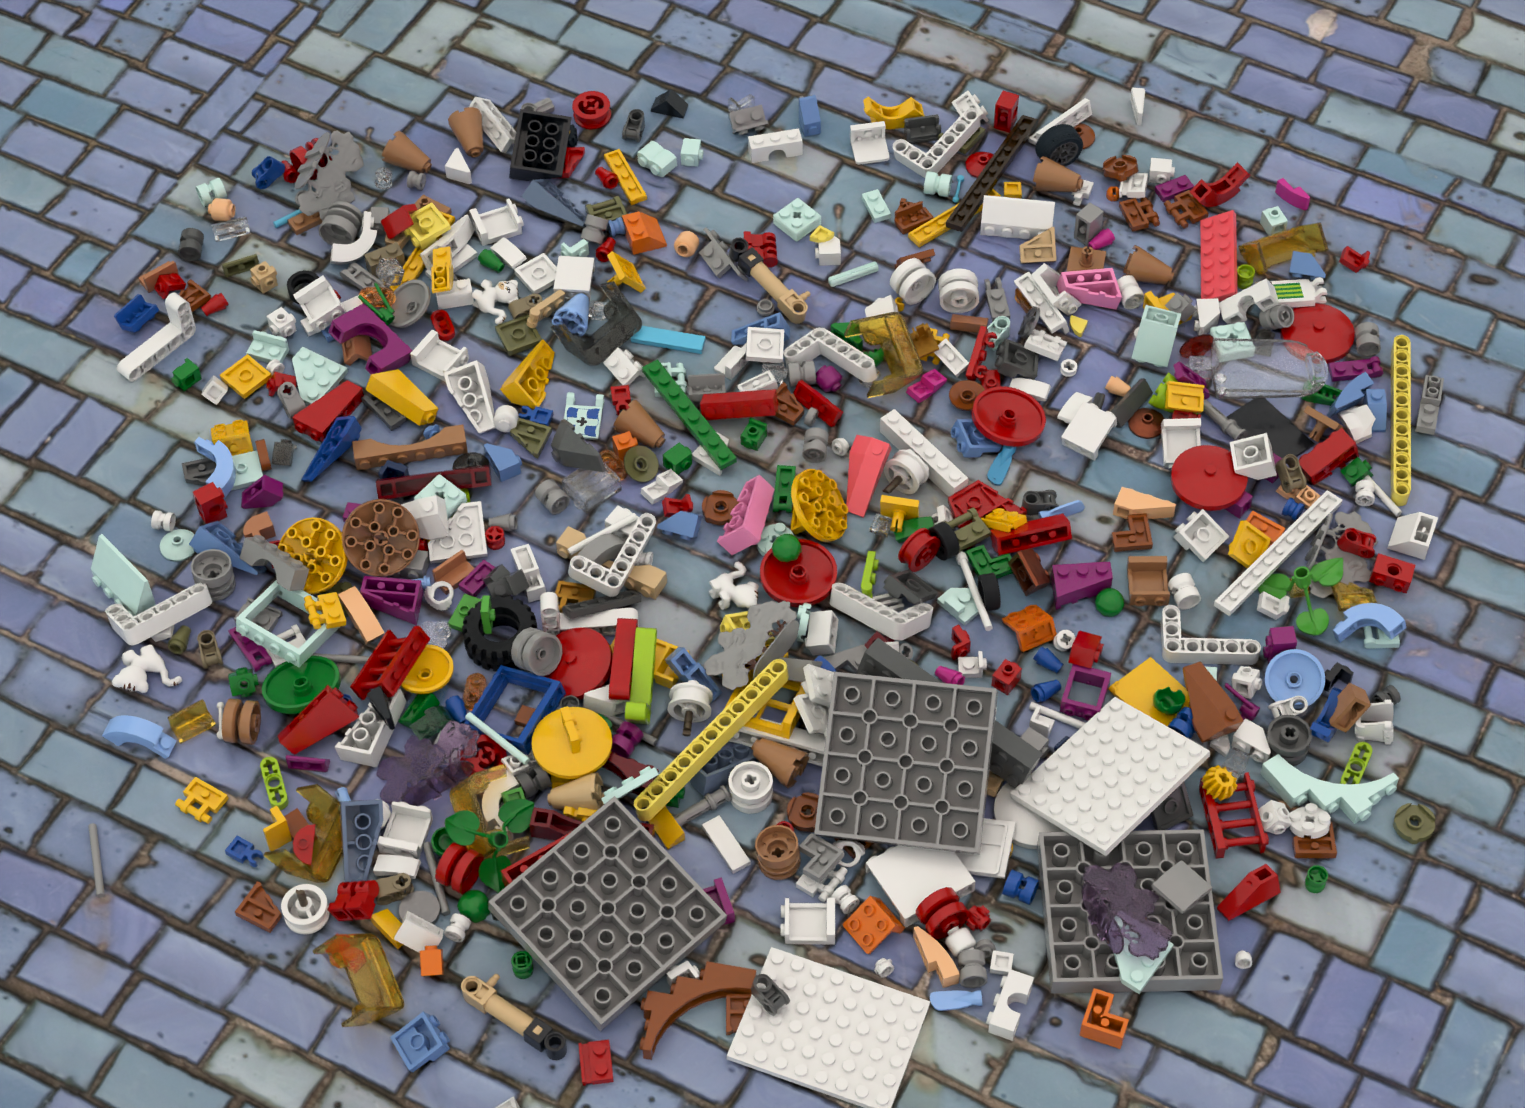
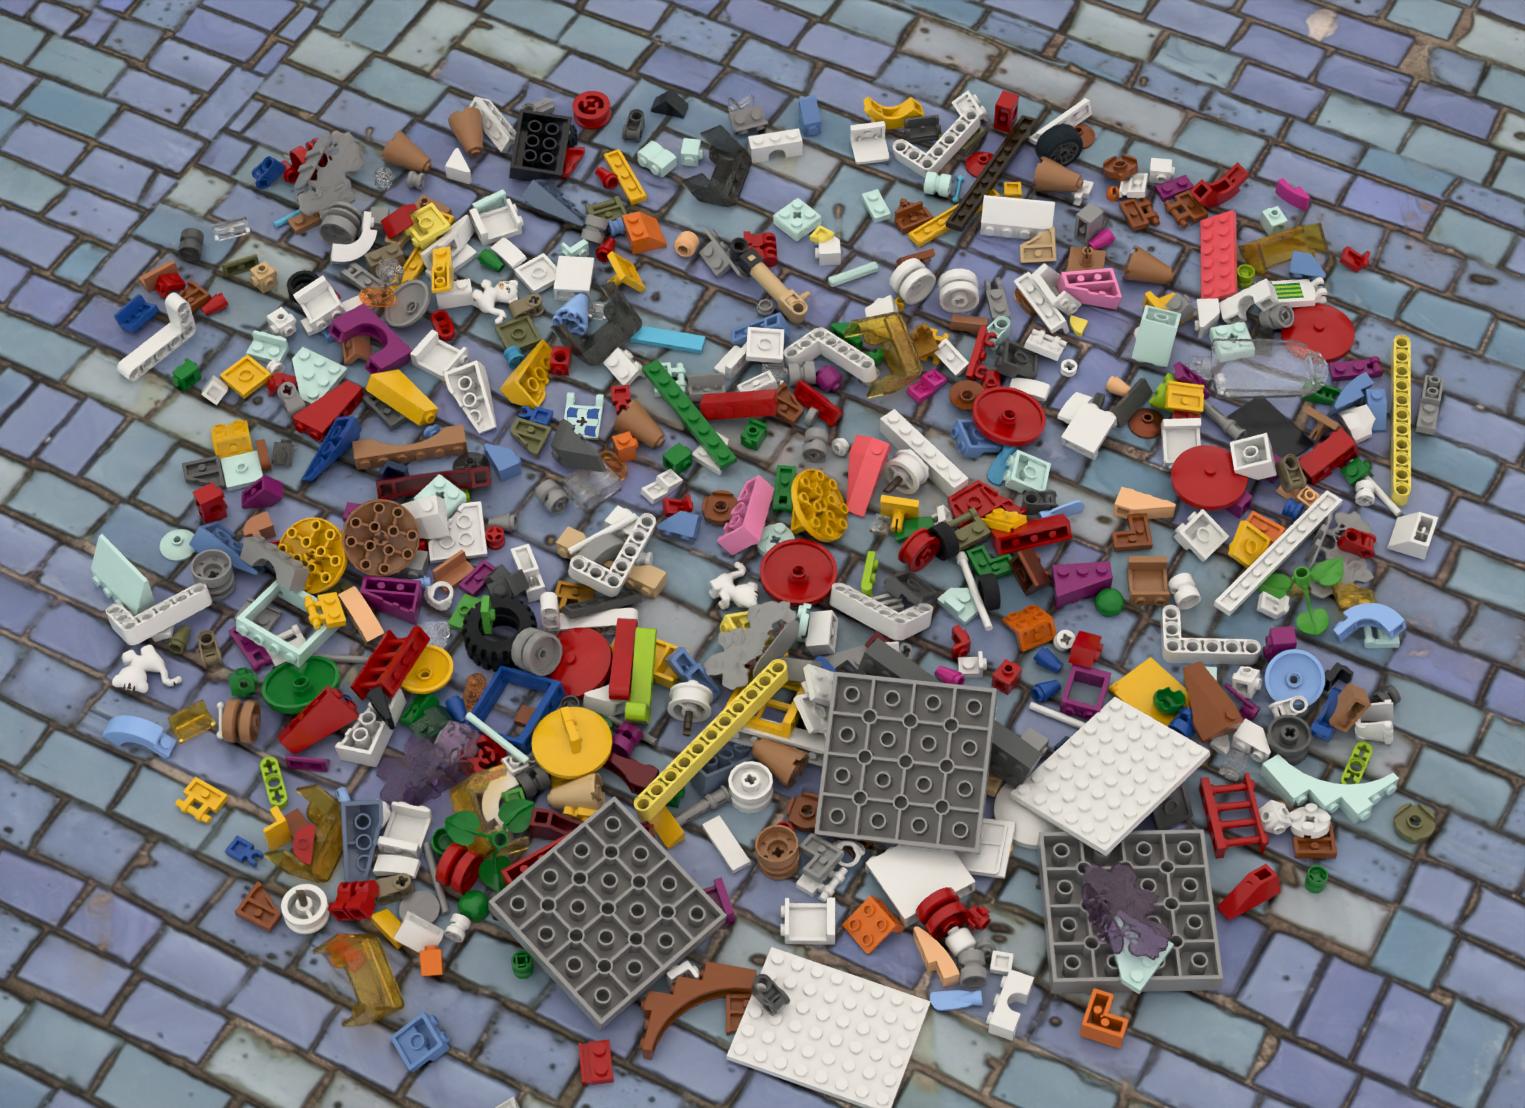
light grey bar [88,823,105,898] -> none
white wheel [151,510,176,532] -> none
light blue arch [194,437,236,499] -> none
light aqua wheel [196,178,227,207] -> none
light nougat head [208,198,236,222] -> none
green plant [358,283,395,326] -> none
tan piece [461,974,567,1060] -> none
white head [493,405,519,433] -> none
tan plate [526,289,566,328] -> none
light aqua plate [601,766,660,804] -> none
olive dish [624,445,659,482] -> none
green hair [772,534,802,562] -> none
white wheel [831,885,860,914] -> none
white plate [874,958,894,978] -> none
blue wheel [1002,869,1040,905] -> none
flat silver wheel [1018,306,1040,339] -> none
white panel [1029,706,1055,738] -> none
white wheel [1117,275,1144,310] -> none
white slope [1130,88,1145,126] -> none
light grey slope [1151,860,1213,914] -> none
clear red dish [1179,334,1215,358] -> none
yellow gear [1201,765,1238,801] -> none
white hinge [1235,950,1252,969] -> none
light grey wheel [1355,322,1381,357] -> none
red brick [1369,553,1416,593] -> none
none -> light aqua plate [472,189,507,214]
none -> dark azure wheel [503,345,525,369]
none -> red brick [550,346,572,376]
none -> clear smoke windscreen [681,125,752,207]
none -> light aqua plate [1003,450,1051,494]

